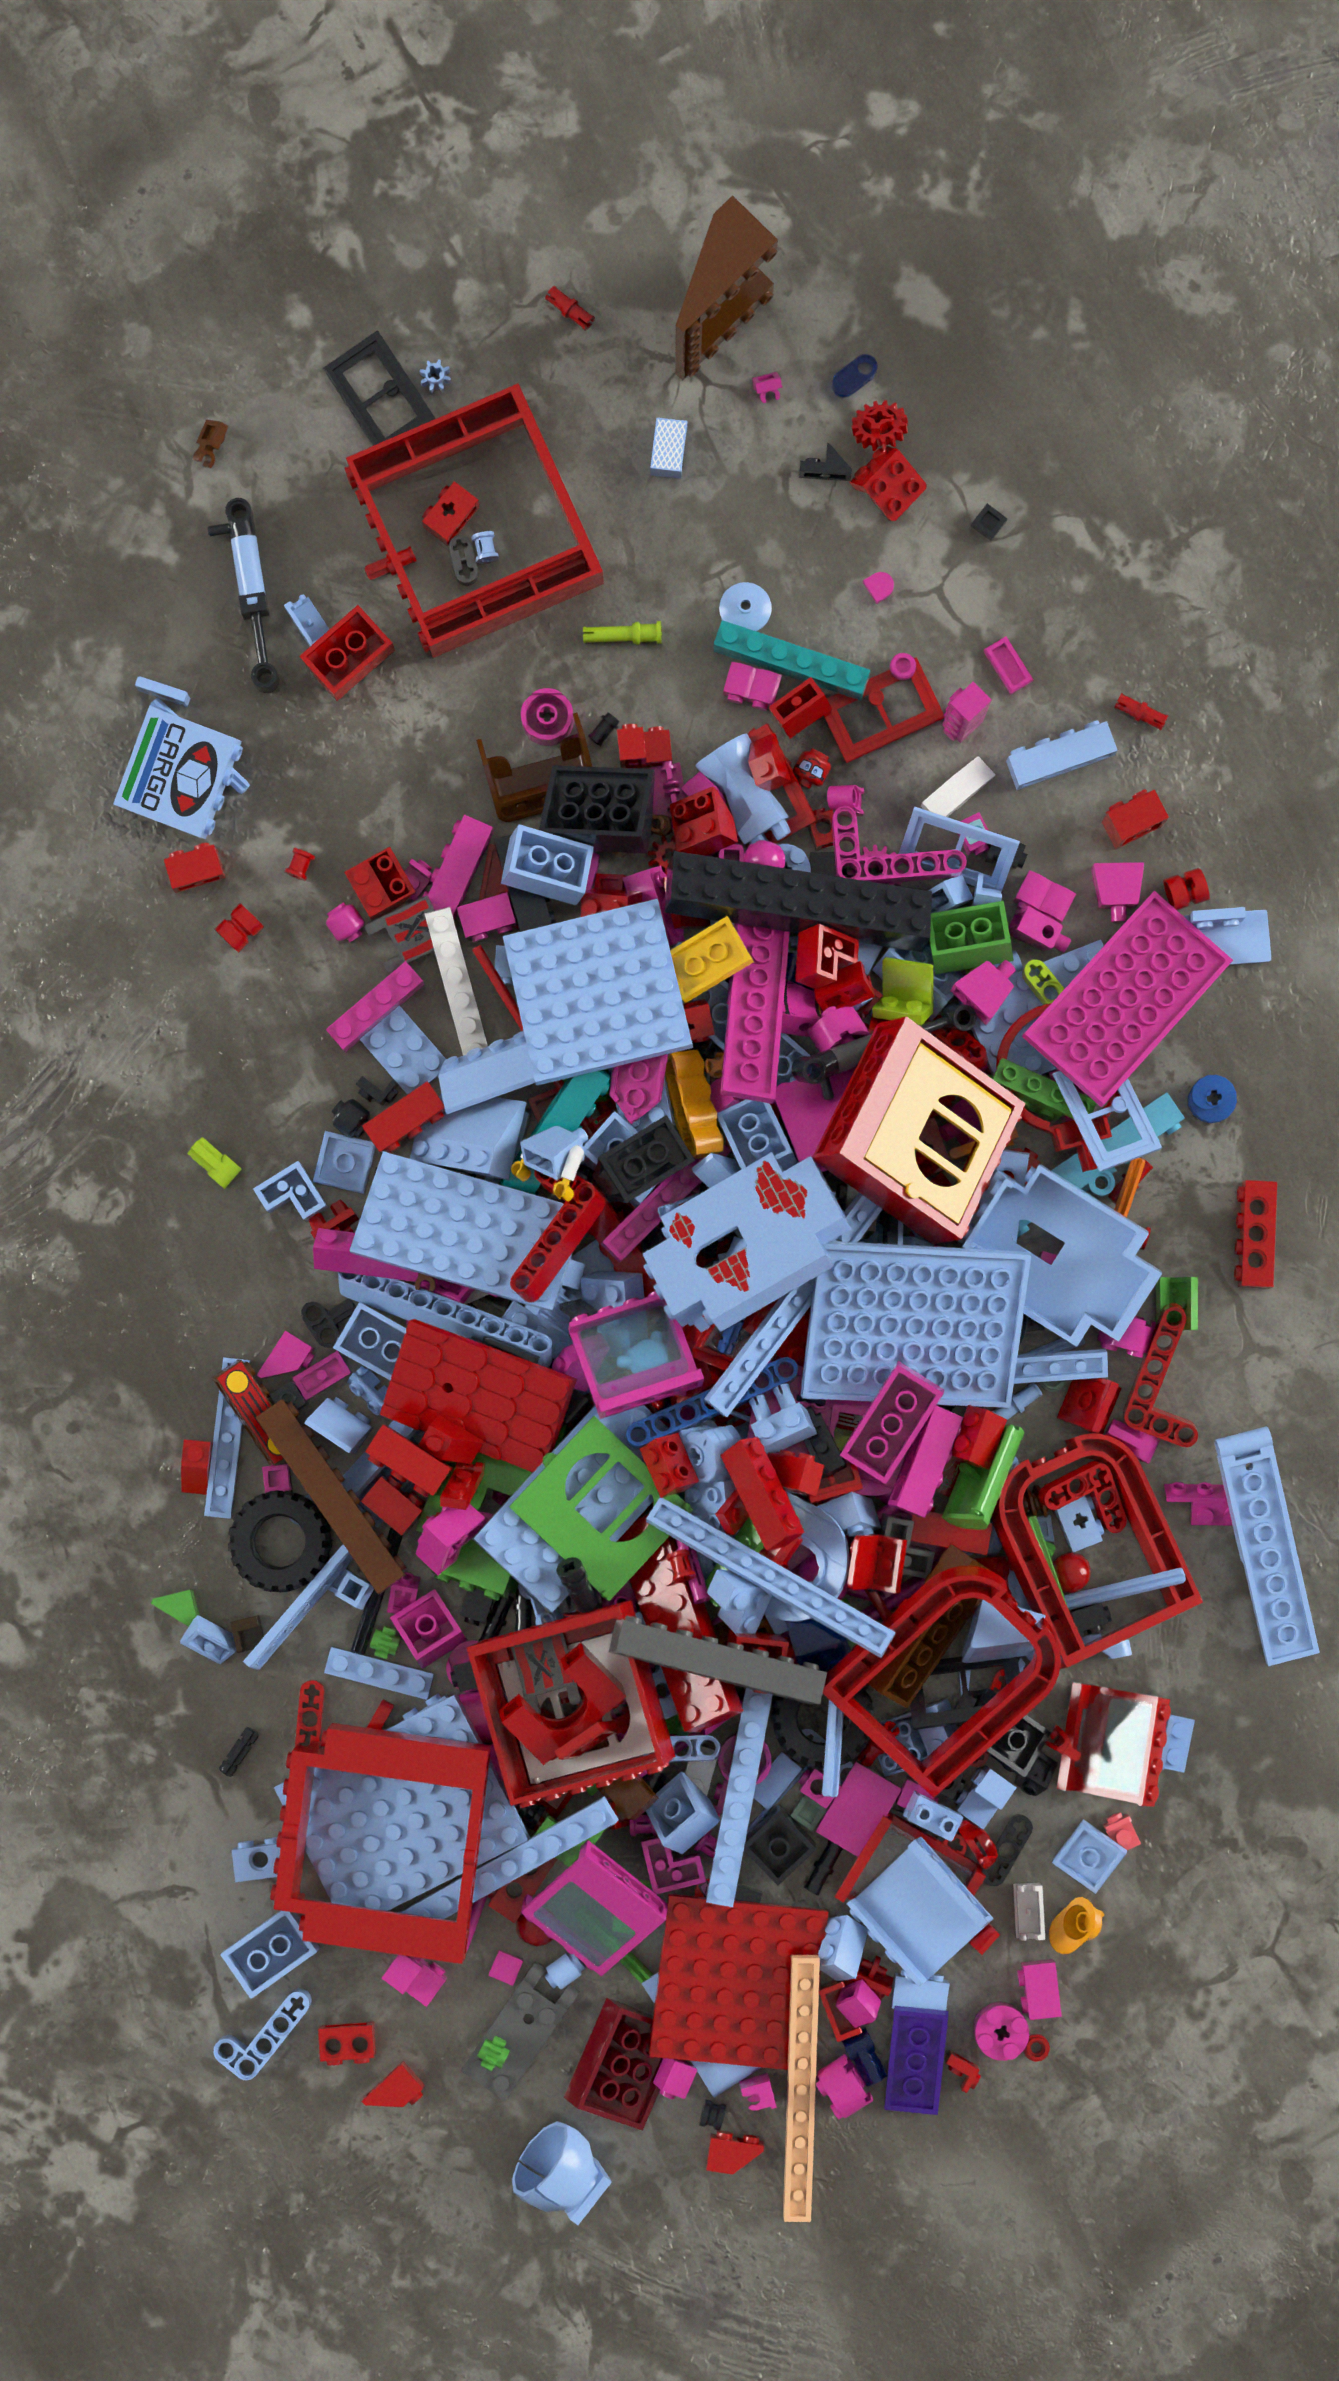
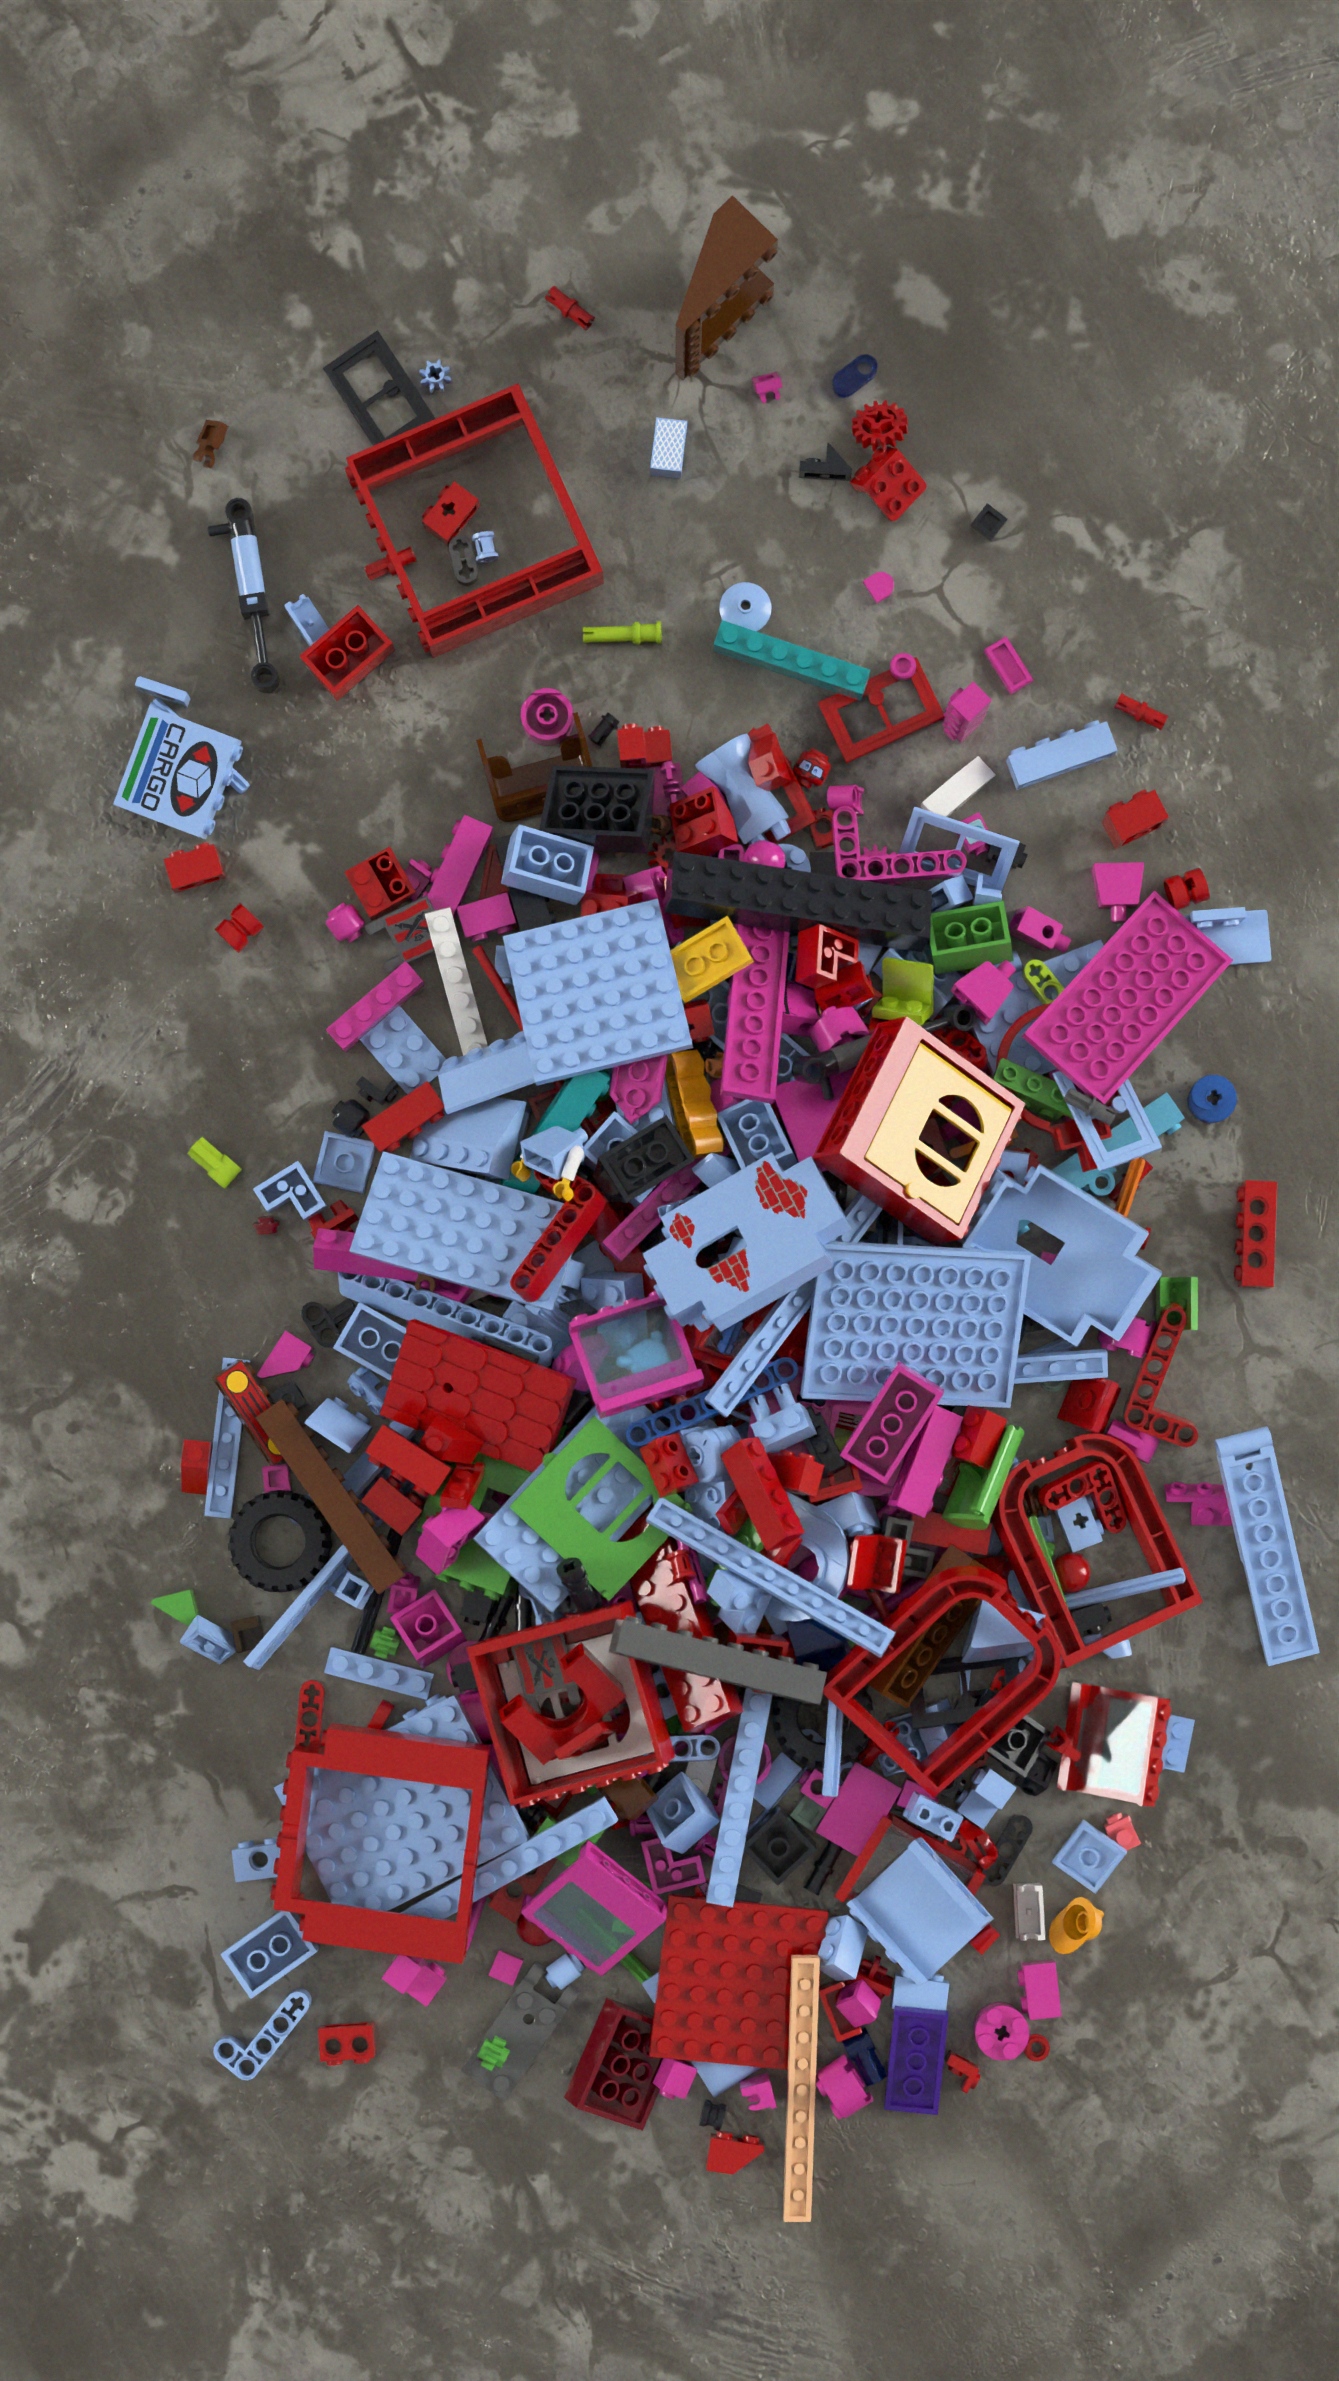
black axle [219,1727,259,1777] -> none
red bush [284,848,315,881] -> none
dark pink plate [293,1351,352,1401] -> none
red slope [361,2060,425,2107] -> none
light blue plate [512,2121,612,2225] -> none
dark pink brick [723,662,782,711] -> none
red brick [768,677,832,739] -> none
light blue pin [991,1382,1043,1420] -> none
dark pink brick [1013,870,1076,924] -> none
none -> dark red plate [253,1216,280,1235]
none -> dark grey axle [1064,1089,1117,1126]

